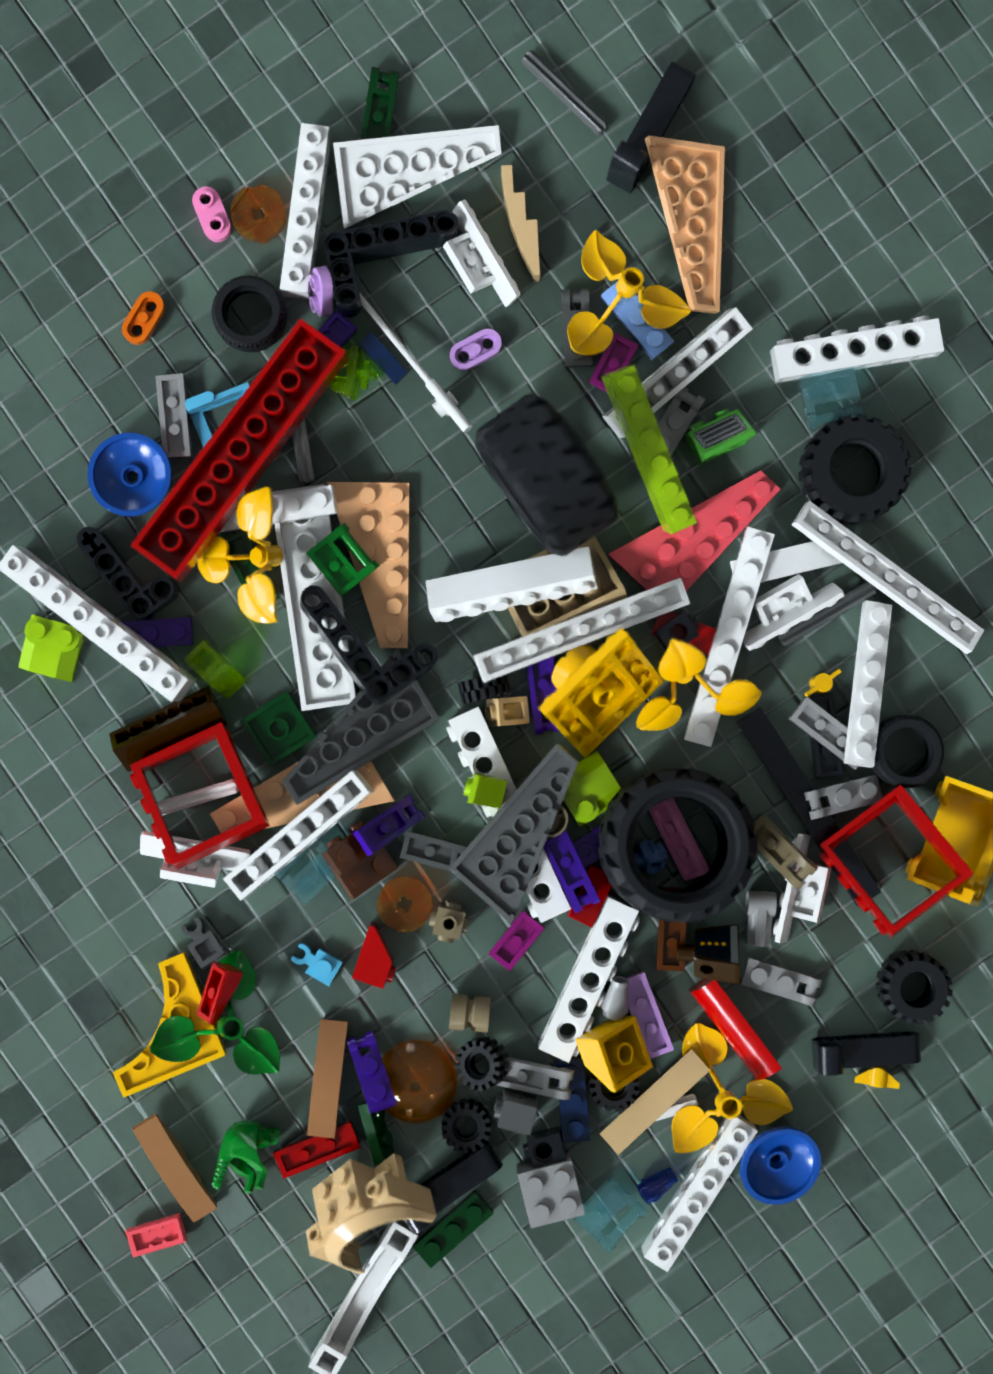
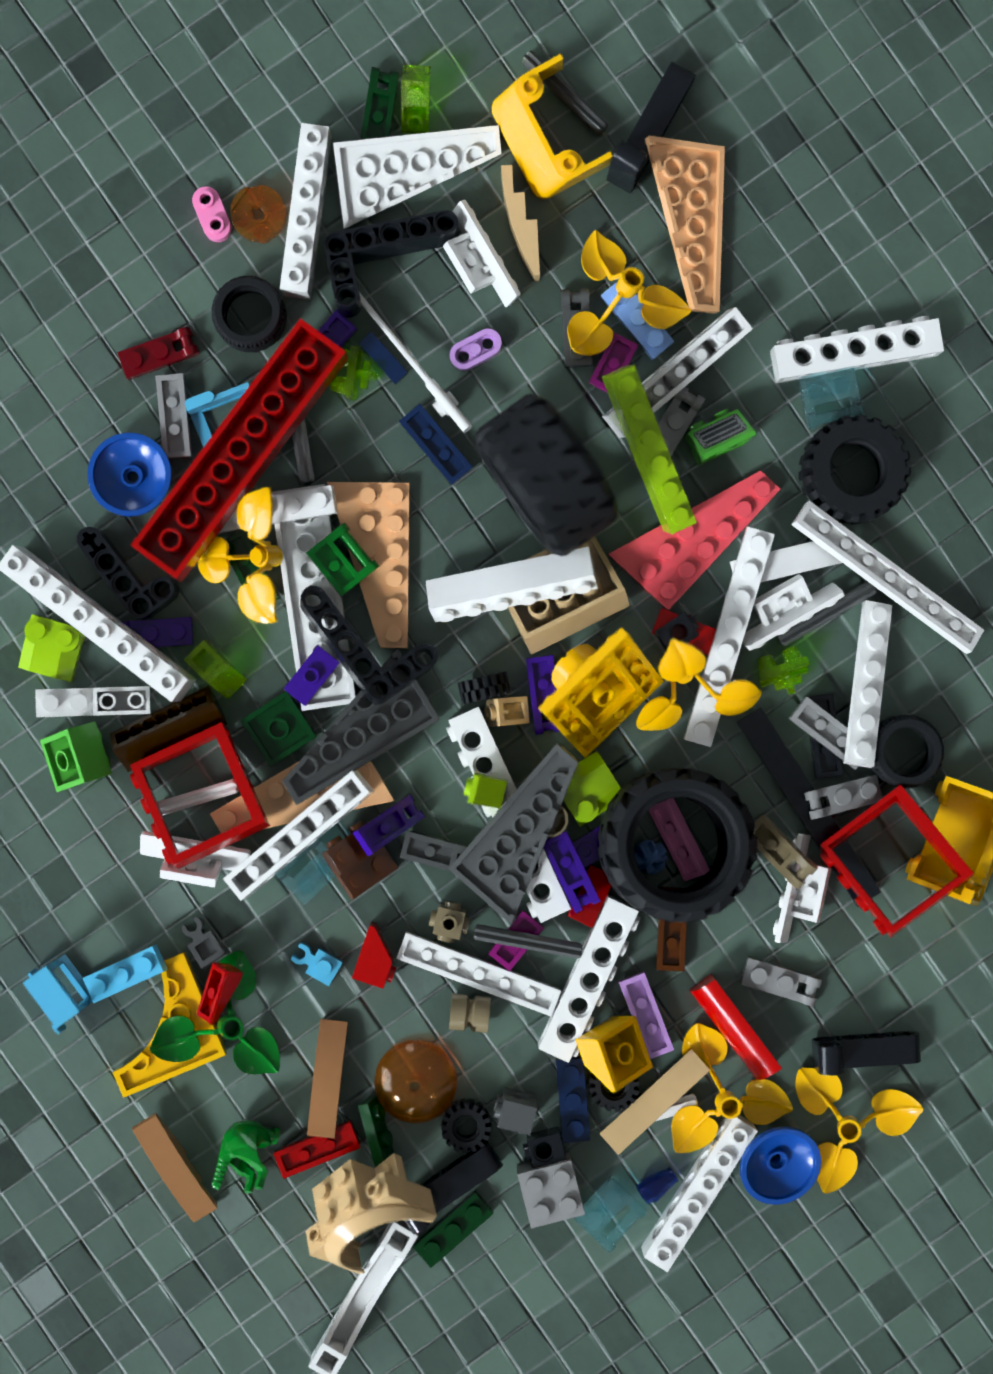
orange plate [122,291,165,345] -> none
coral plate [125,1213,188,1258] -> none
lavender plate [309,266,333,317] -> none
dark purple plate [346,1030,397,1114] -> none
clear orange plate [377,876,433,932] -> none
black tyre [455,1037,509,1091] -> none
white plate [474,578,690,682] -> none
light grey plate [497,1057,574,1100] -> none
light grey cone [601,976,628,1020] -> none
torso [677,925,740,983] -> none
light grey piece [745,890,777,947] -> none
yellow piece [804,669,842,697] -> none
yellow piece [854,1066,900,1089] -> none
black tyre [876,950,953,1024] -> none
none -> medium azure piece [23,954,93,1034]
none -> white slope [35,686,150,717]
none -> bright green slope [40,721,112,792]
none -> medium azure plate [82,944,168,1003]
none -> dark red plate [117,327,200,380]
none -> dark purple plate [284,645,340,706]
none -> white plate [396,931,561,1017]
none -> dark blue plate [399,404,473,486]
none -> clear neon green slope [401,65,431,133]
none -> dark grey axle [473,924,583,959]
none -> yellow windscreen [492,54,613,200]
none -> clear neon green hips [758,646,810,695]
none -> yellow plant [795,1067,923,1194]

